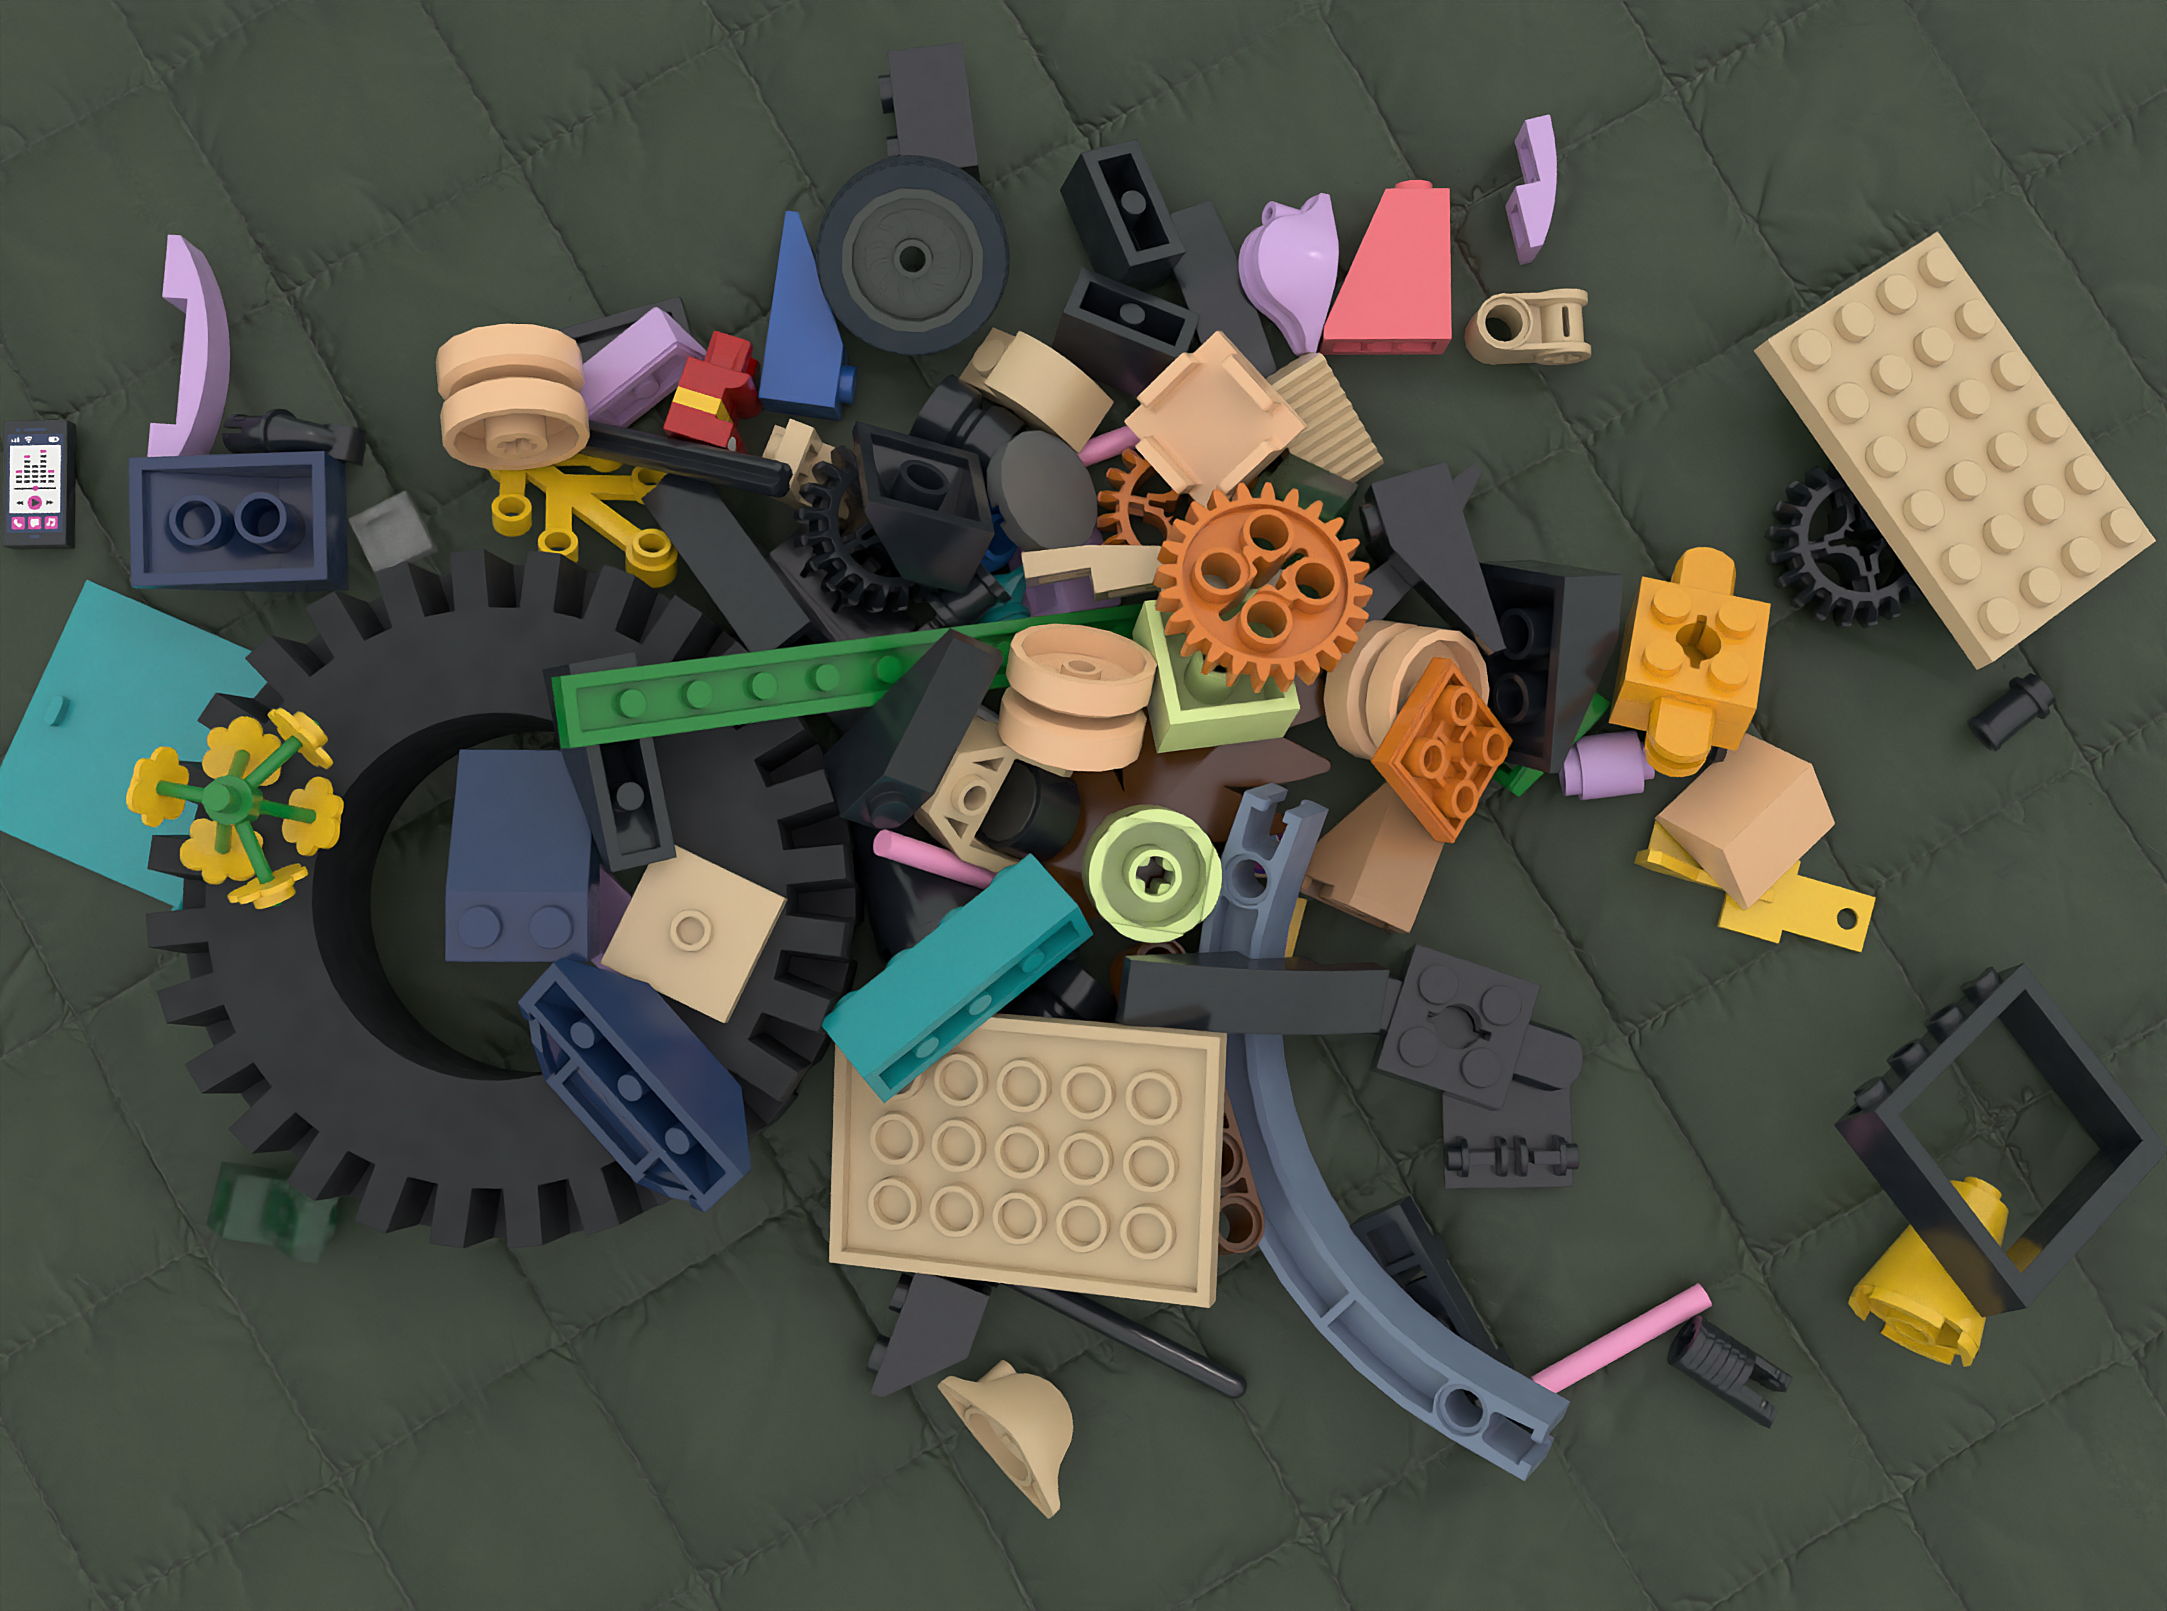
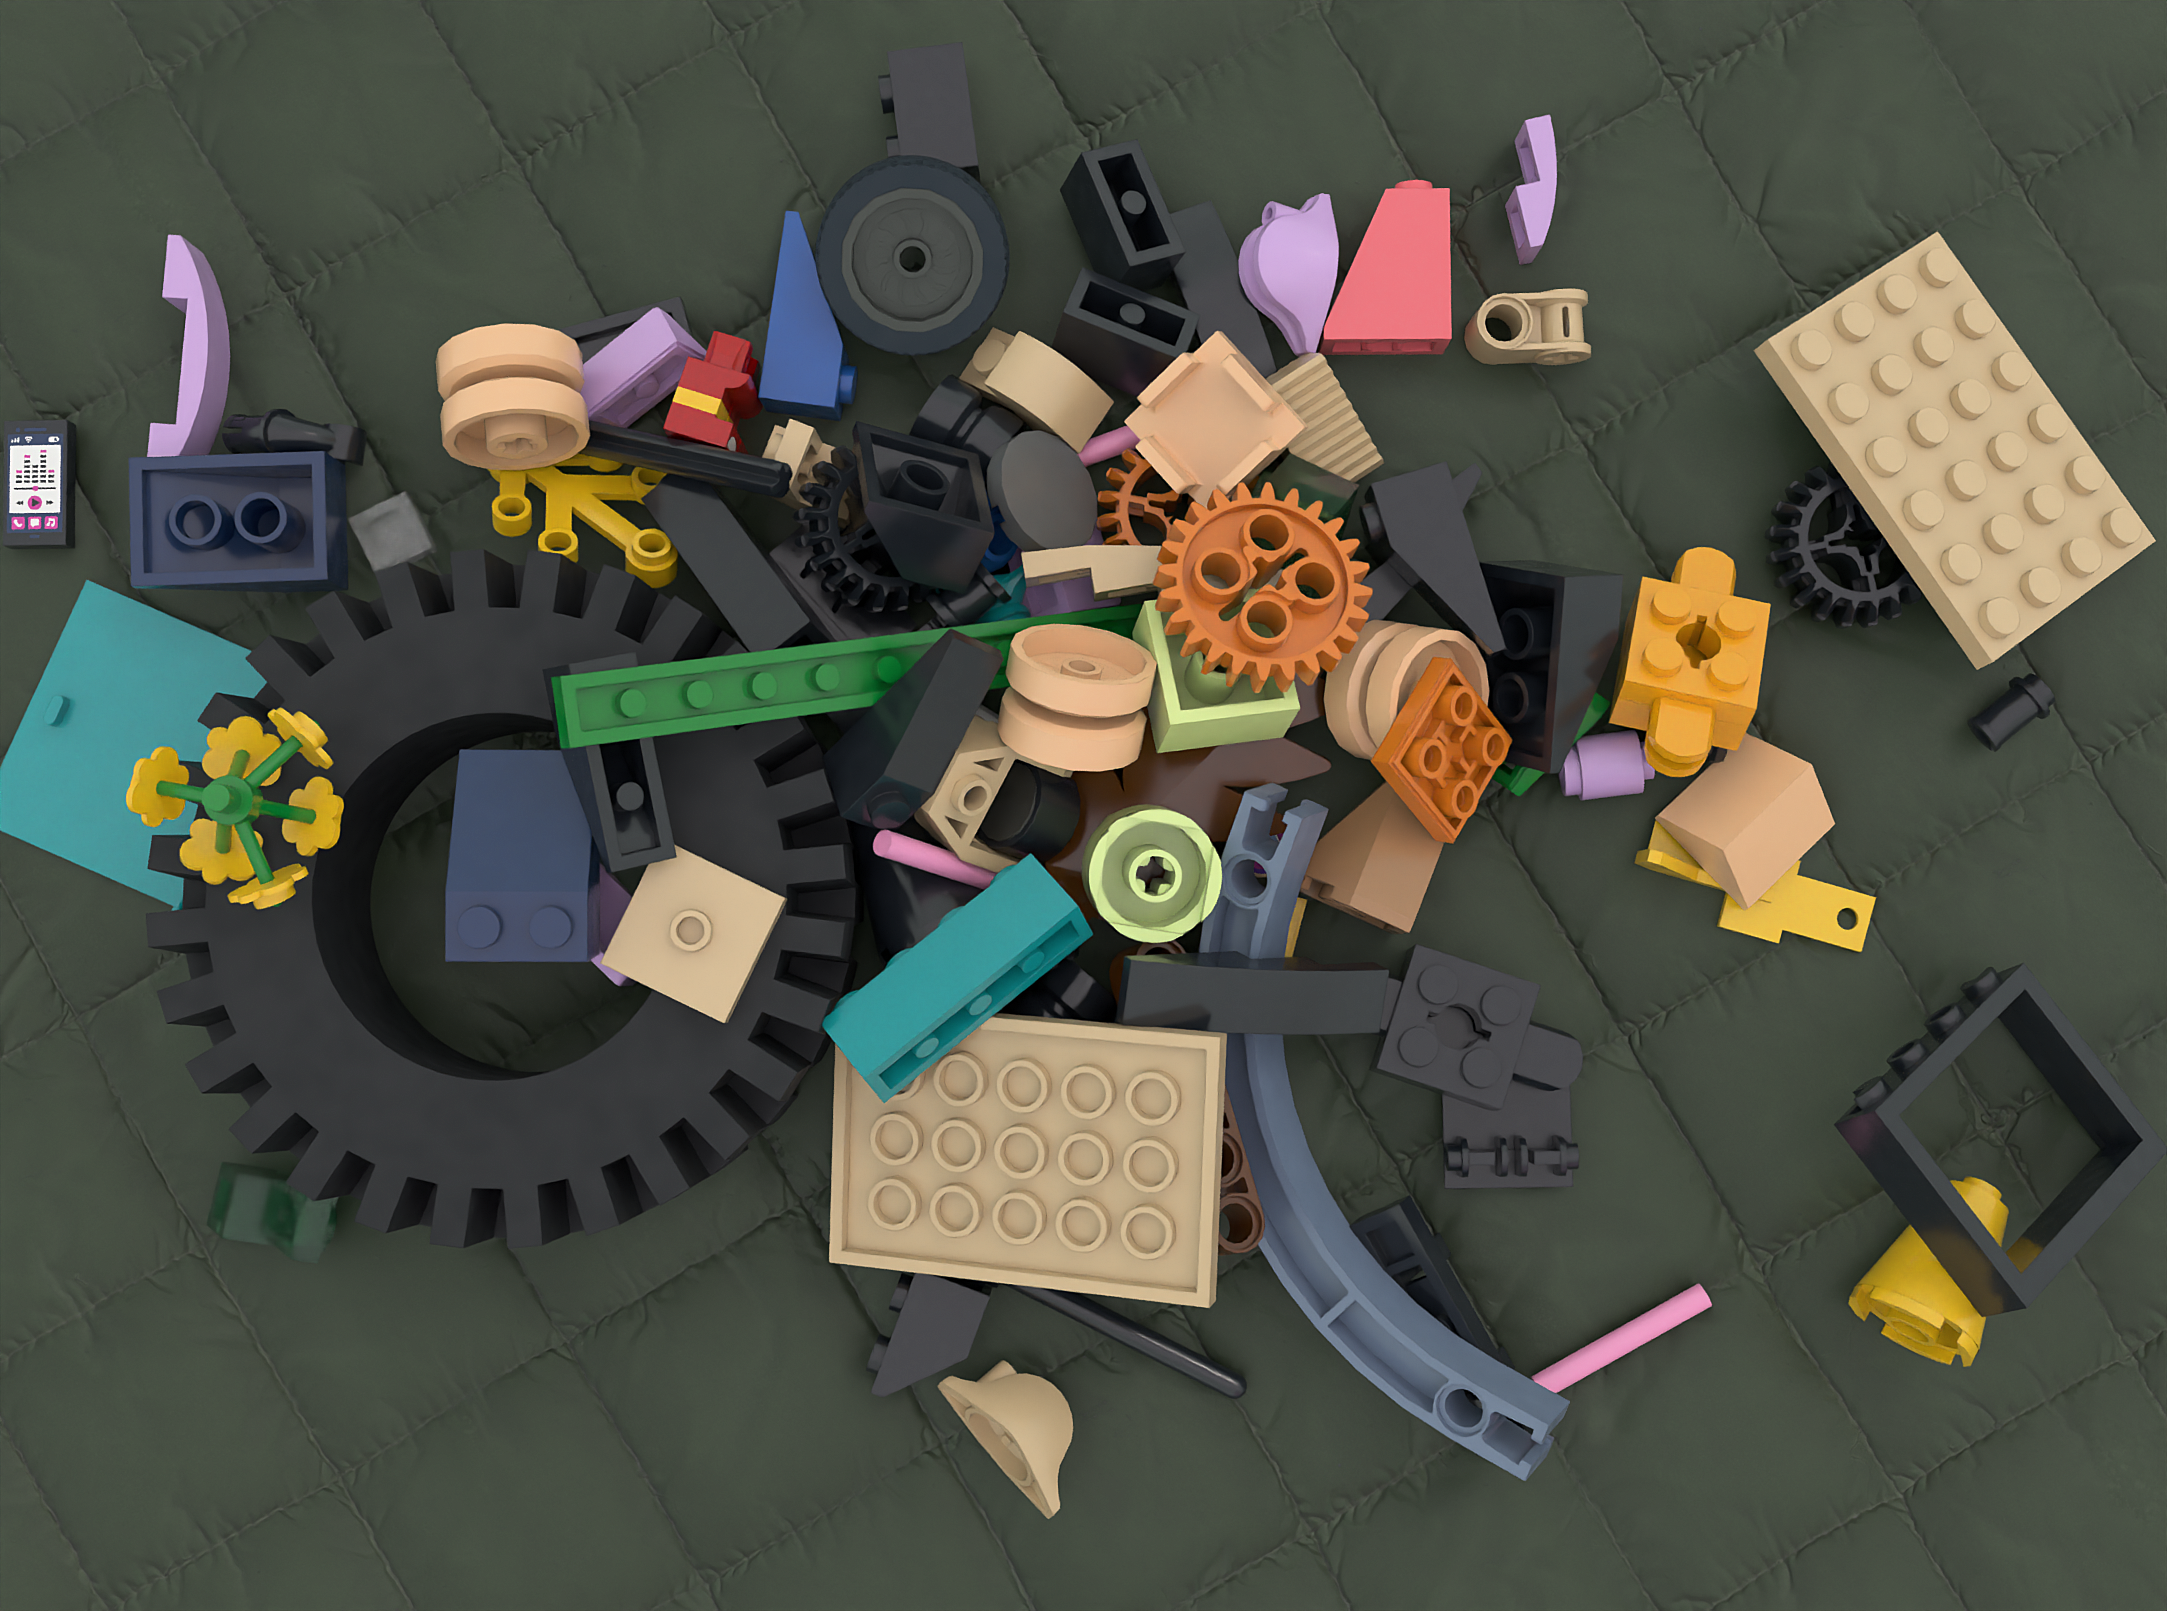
dark blue wedge [518,957,751,1212] -> none
black hinge [1667,1315,1793,1429] -> none

